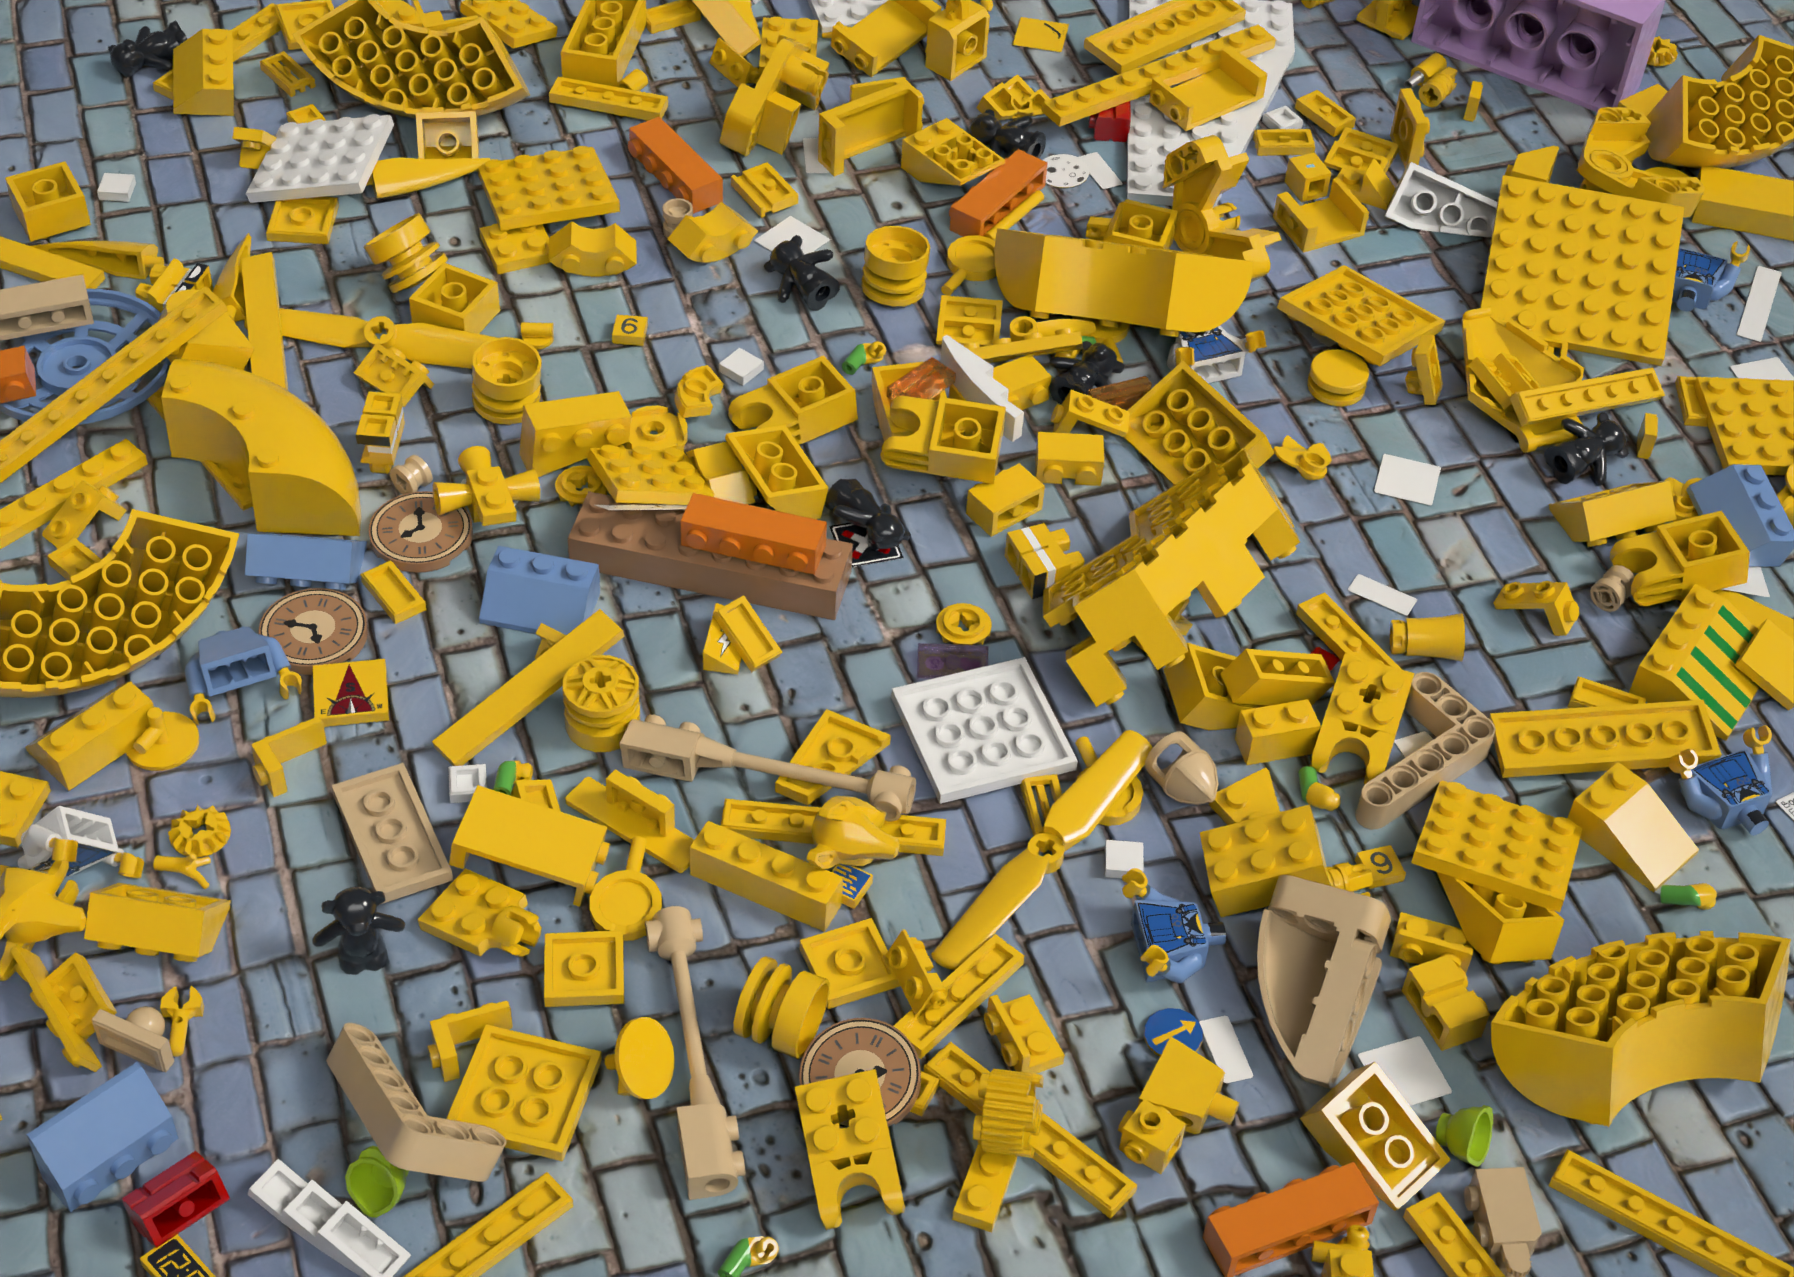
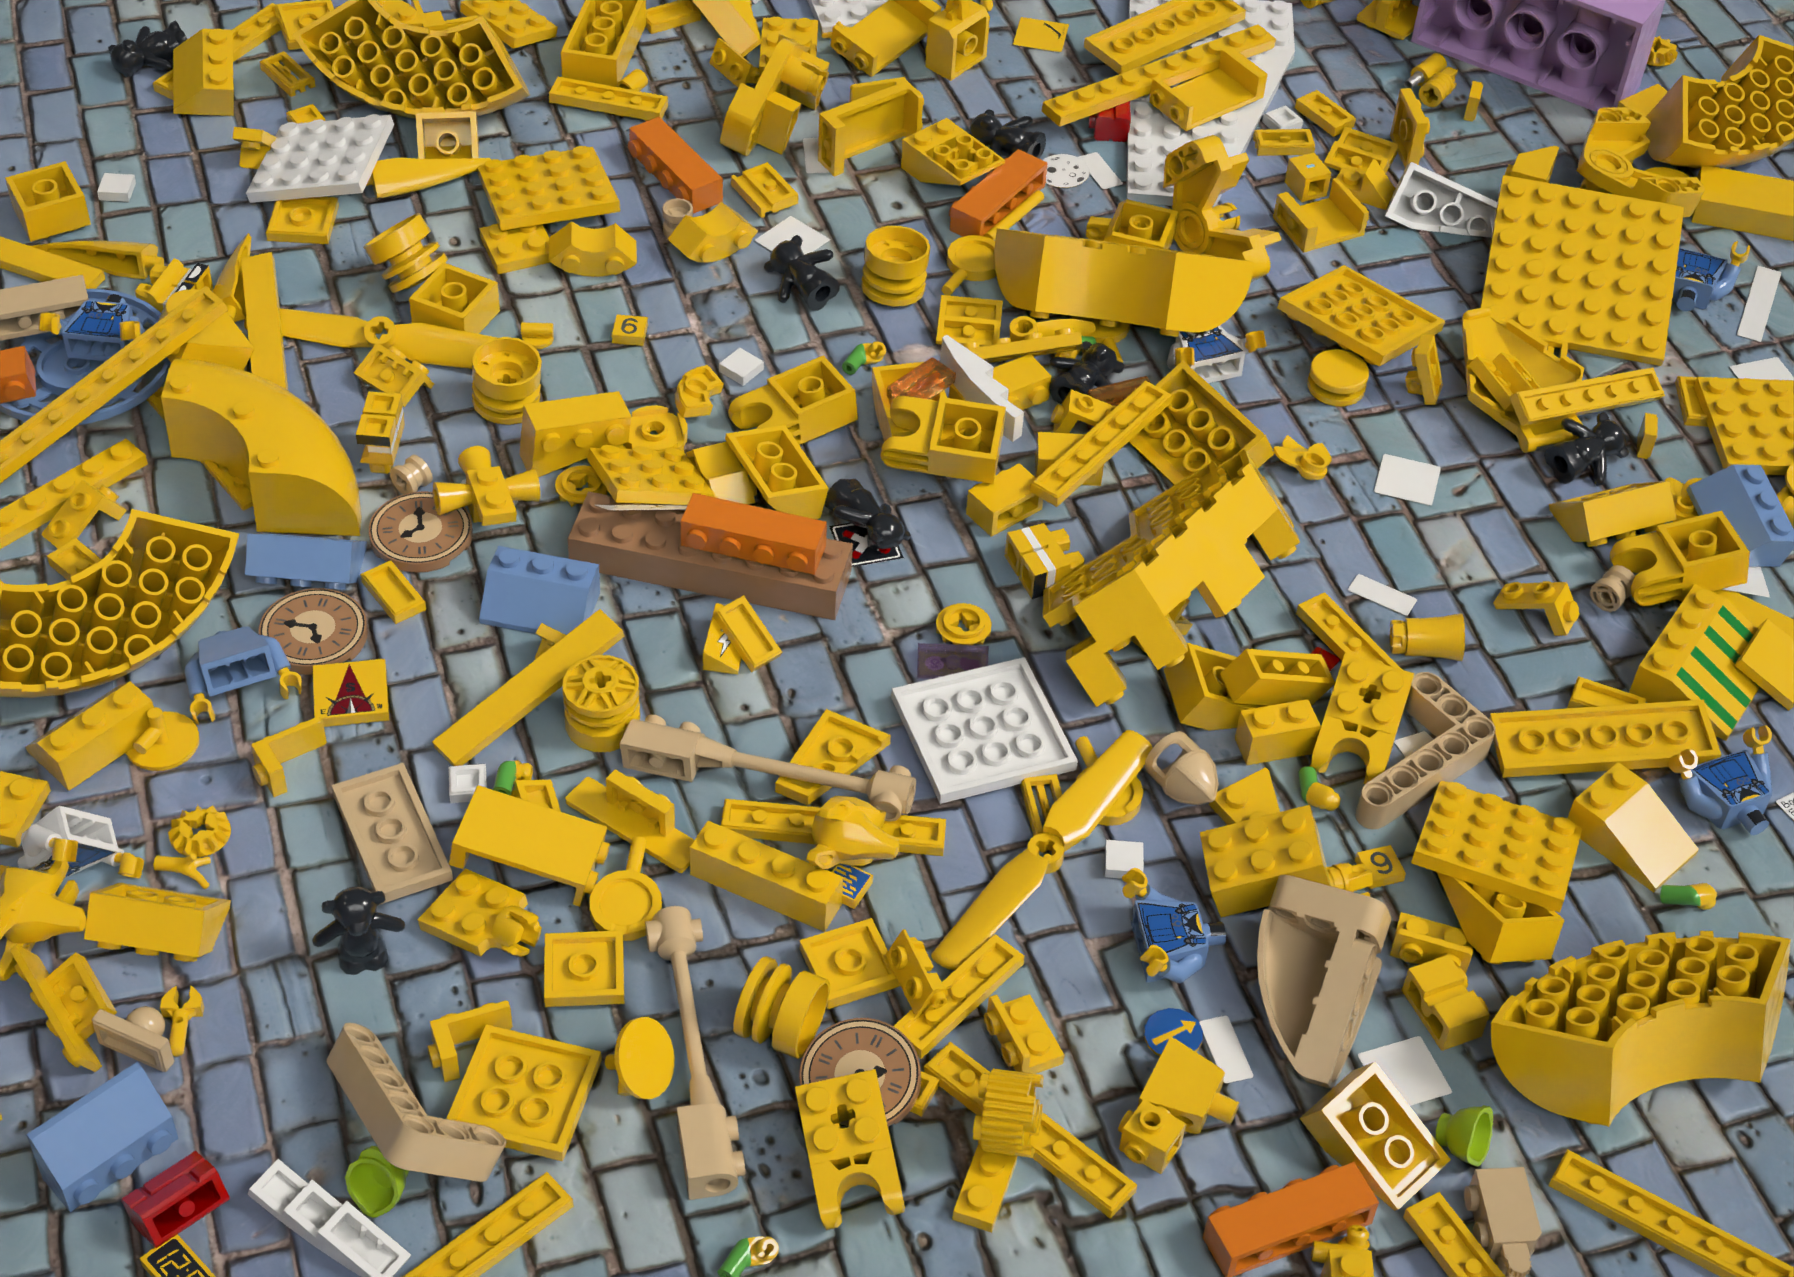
yellow slope [976,74,1050,120] -> none
none -> torso [39,294,145,361]
none -> yellow tile [1030,380,1172,507]

